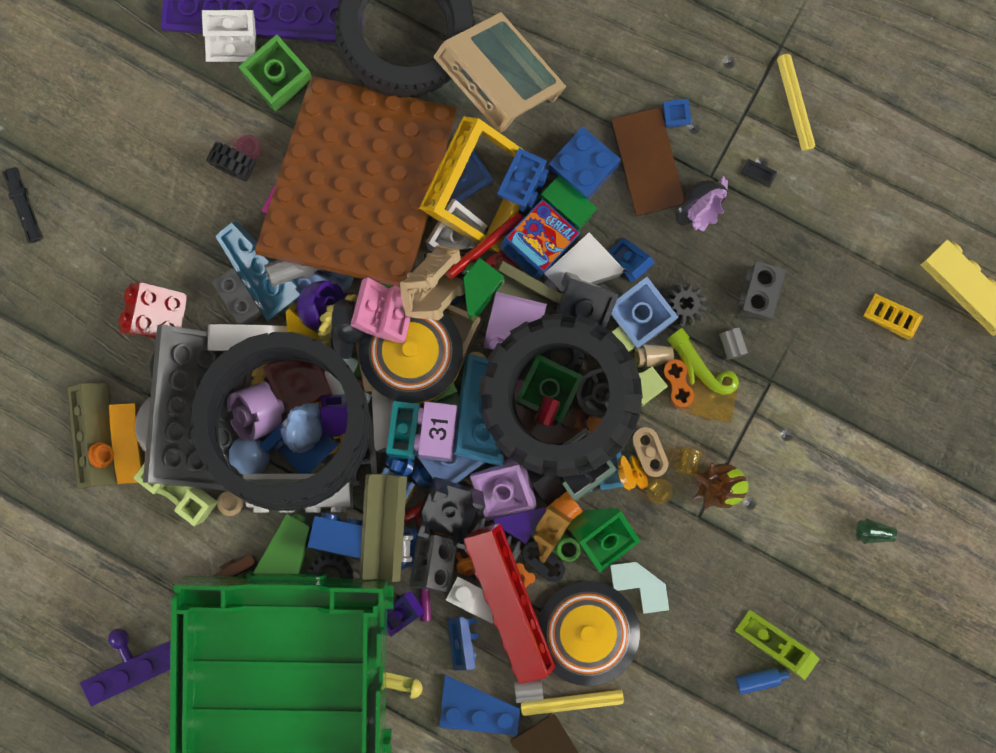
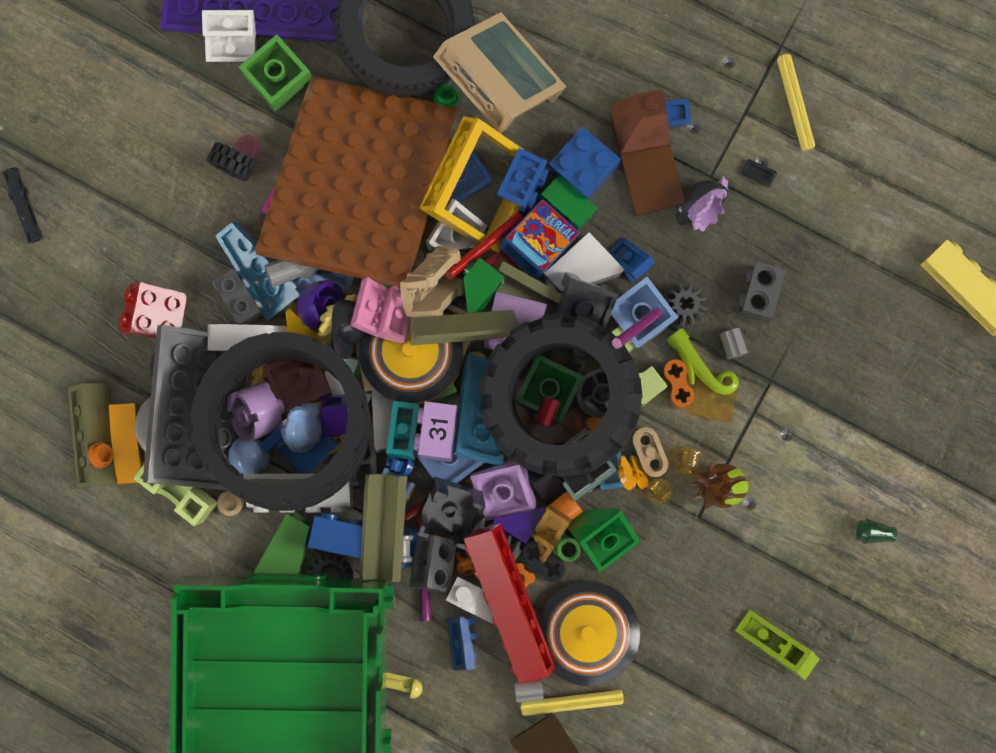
dark purple plate [80,628,171,706] -> none
reddish brown plate [213,554,258,576] -> none
dark purple slope [387,591,425,637] -> none
blue plate [412,463,433,488] -> none
blue wing [439,674,520,735] -> none
light aqua tile [610,562,669,614] -> none
tan cone [634,344,674,370] -> none
blue cylinder [735,667,790,695] -> none
yellow slope [863,294,923,340] -> none
none -> olive panel [409,310,519,346]
none -> green plate [433,85,459,107]
none -> copper slope [610,89,670,155]
none -> magenta bar [612,307,662,349]

